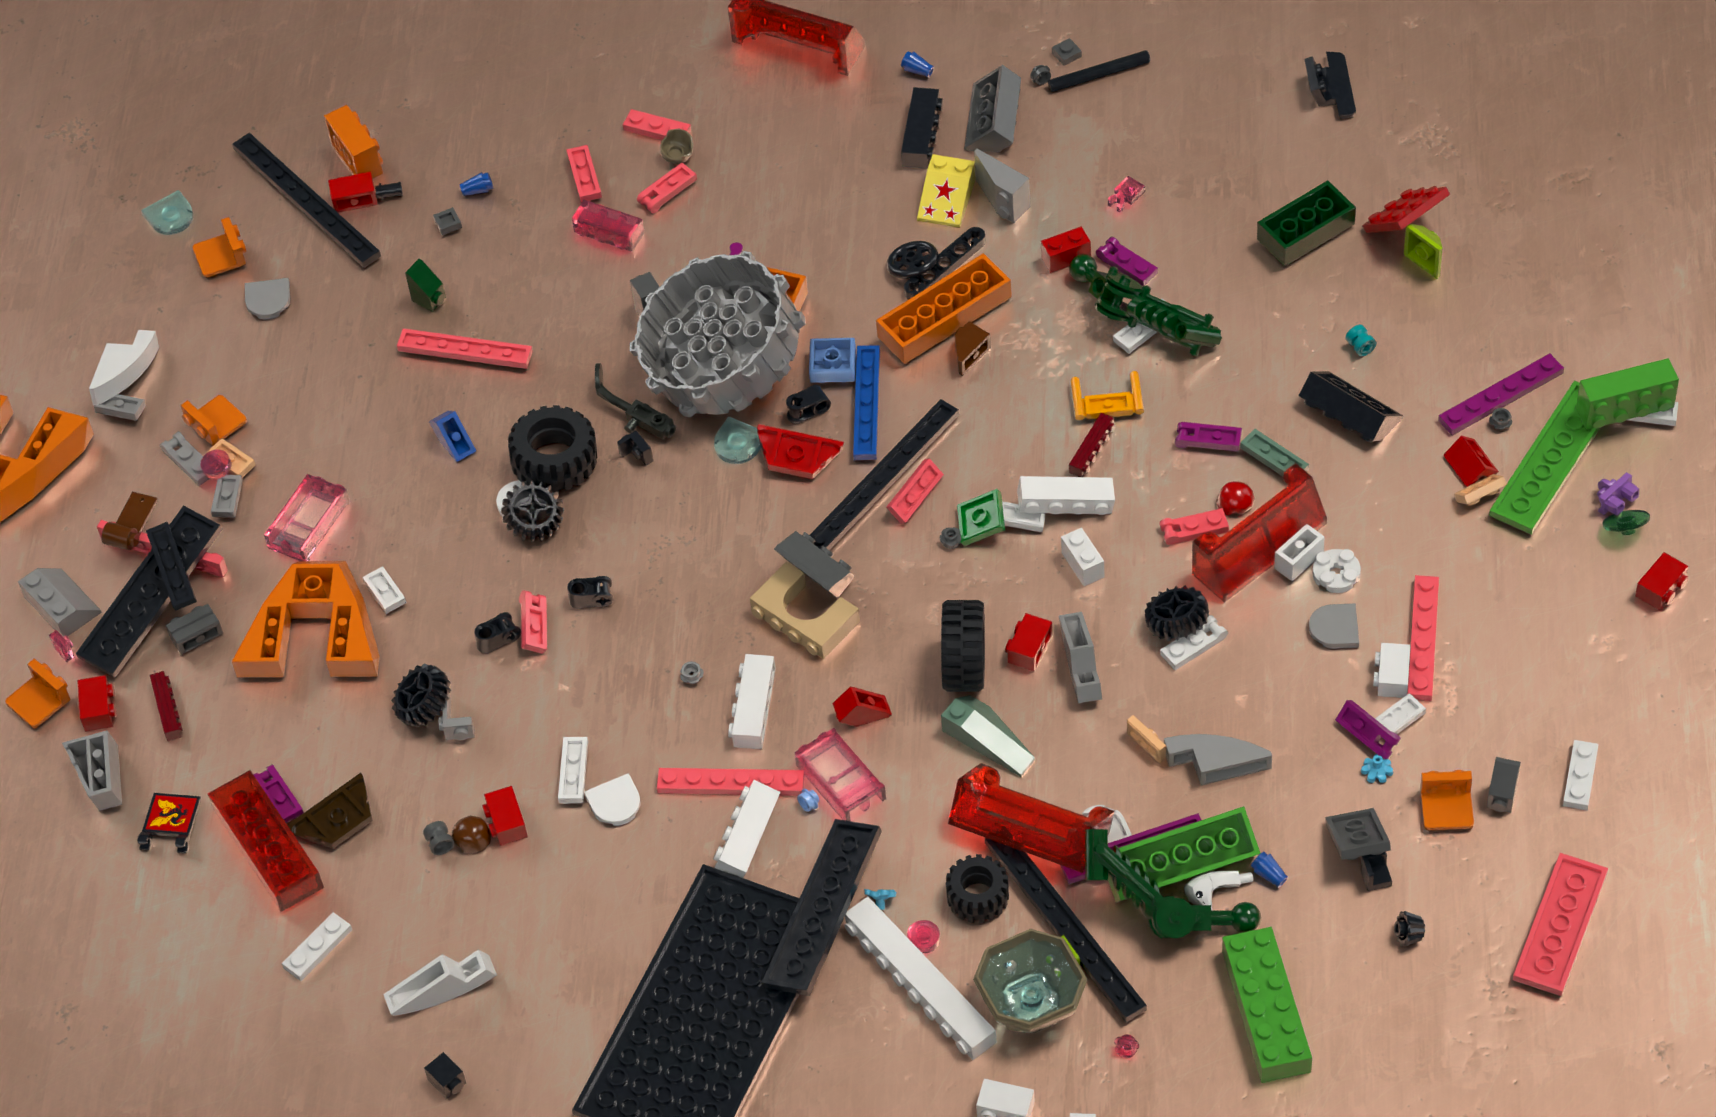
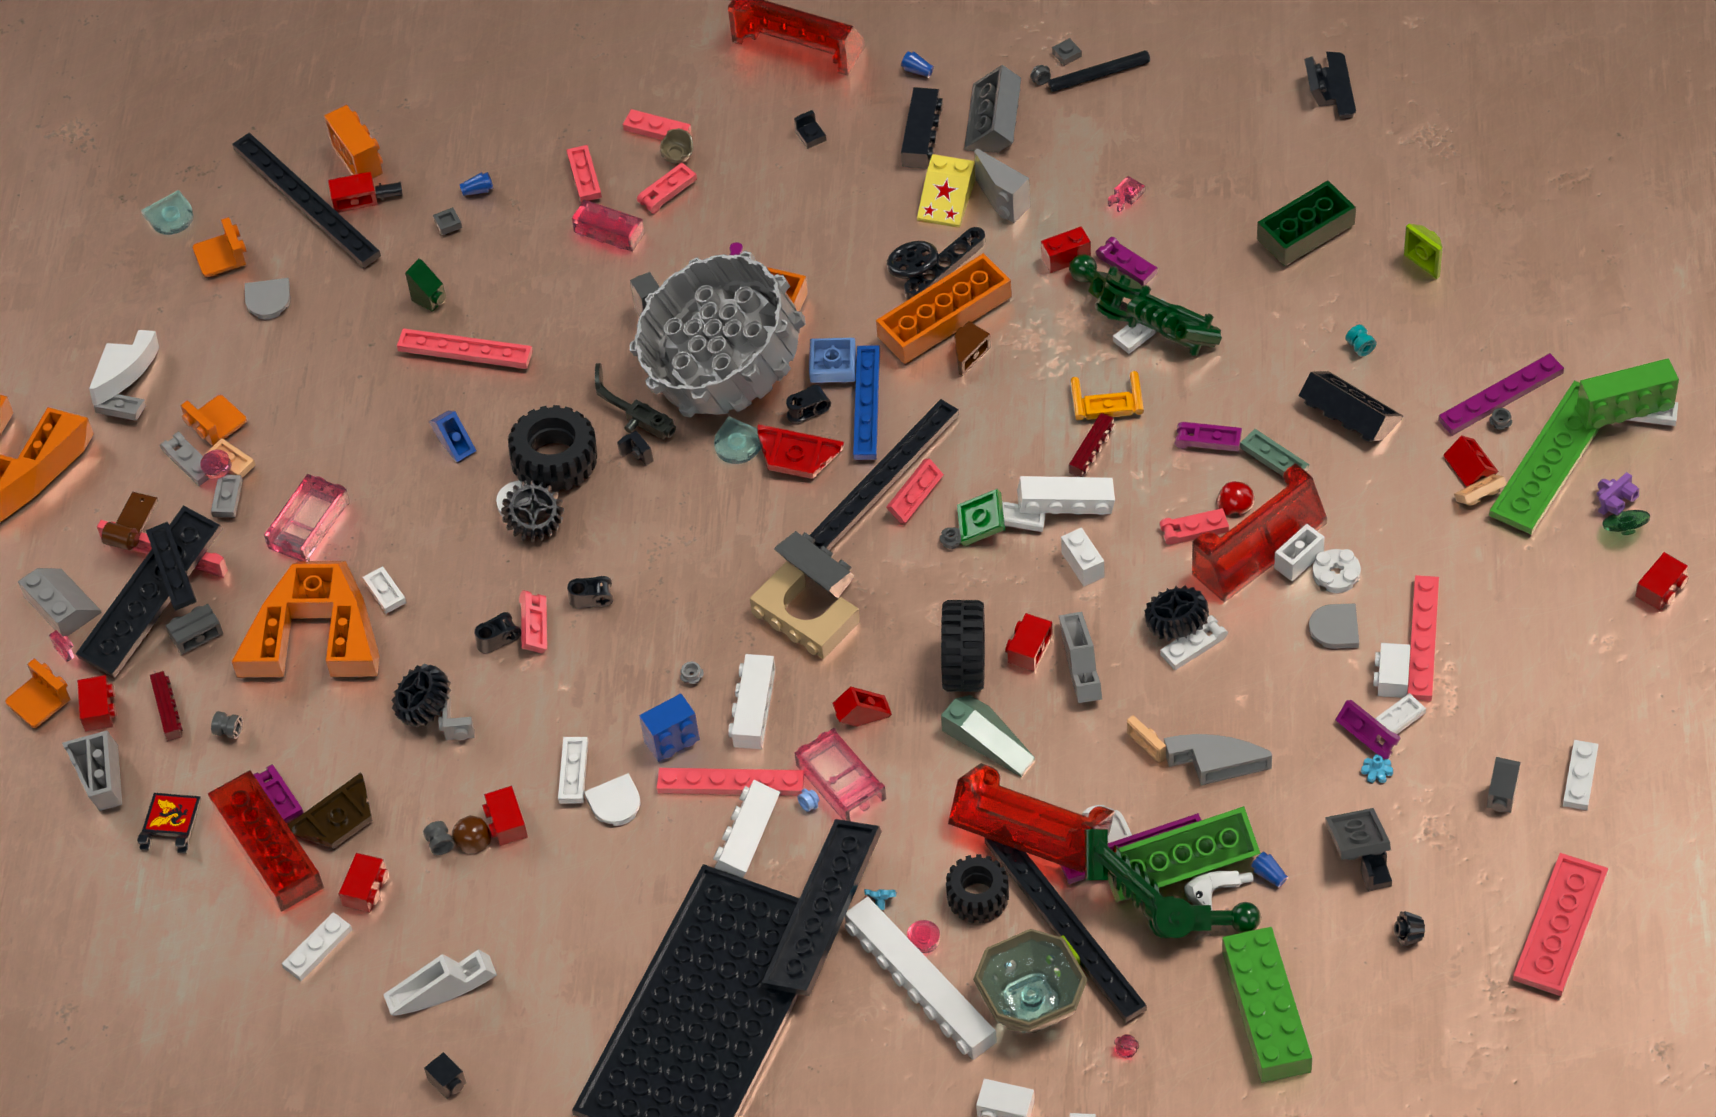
red plate [1362,186,1450,233] -> none
orange bracket [1420,770,1474,830] -> none
none -> dark grey wheel [211,711,243,739]
none -> red brick [338,853,389,913]
none -> blue brick [639,693,700,762]
none -> black bracket [794,110,827,149]

